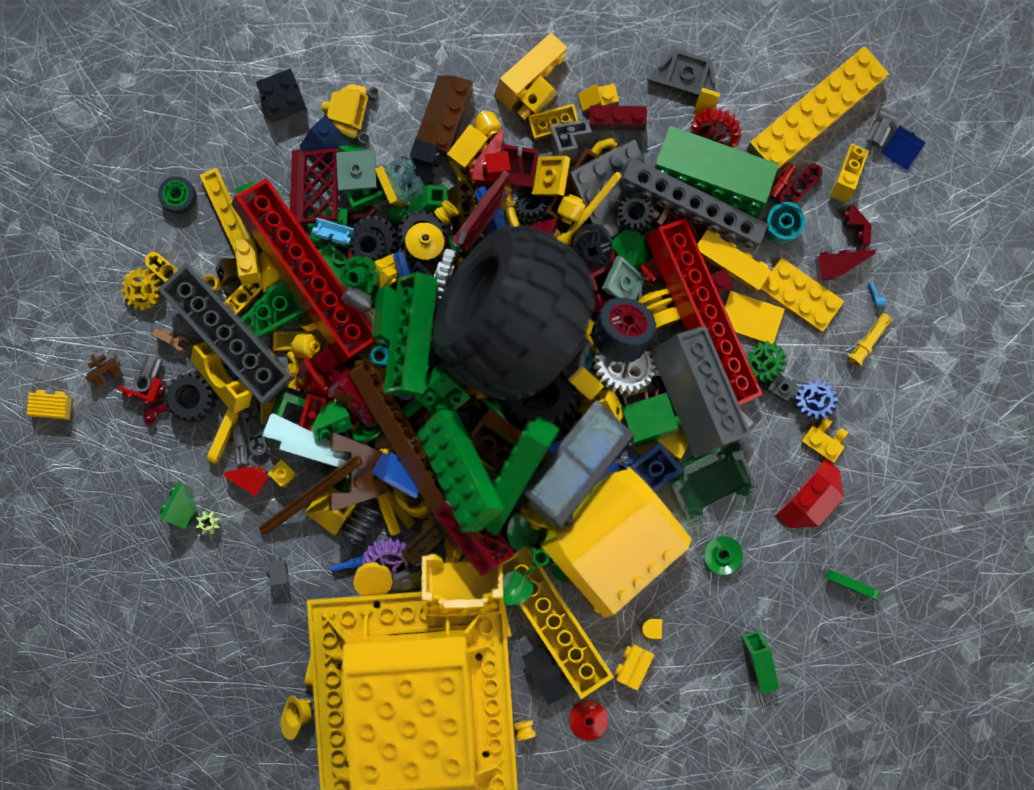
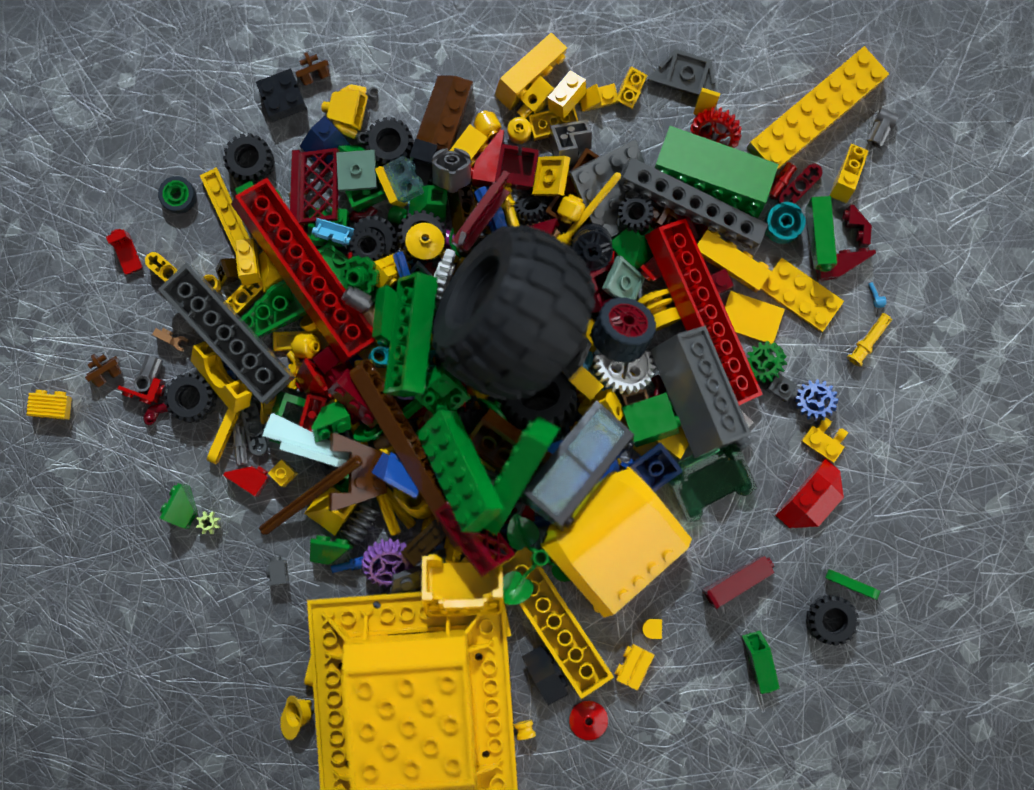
yellow gear [120,268,162,310] -> none
yellow tile [353,562,393,596] -> none
yellow wheel [434,200,459,224] -> none
red brick [481,151,511,178] -> none
yellow dish [520,509,553,531] -> none
dark red brick [589,105,647,131] -> none
yellow arm [591,137,617,155] -> none
green dish [704,536,743,575] -> none
clear blue piece [881,126,926,170] -> none
none -> red bracket [106,229,143,275]
none -> black tyre [223,133,274,184]
none -> reddish brown hips [295,52,330,86]
none -> green slope [310,535,354,565]
none -> black tyre [365,117,414,169]
none -> flat silver brick [432,148,471,193]
none -> yellow head [507,117,532,144]
none -> yellow brick [547,71,586,119]
none -> yellow slope [616,66,648,109]
none -> dark red slope [702,555,775,609]
none -> green slope [805,196,837,272]
none -> black tyre [806,595,860,646]

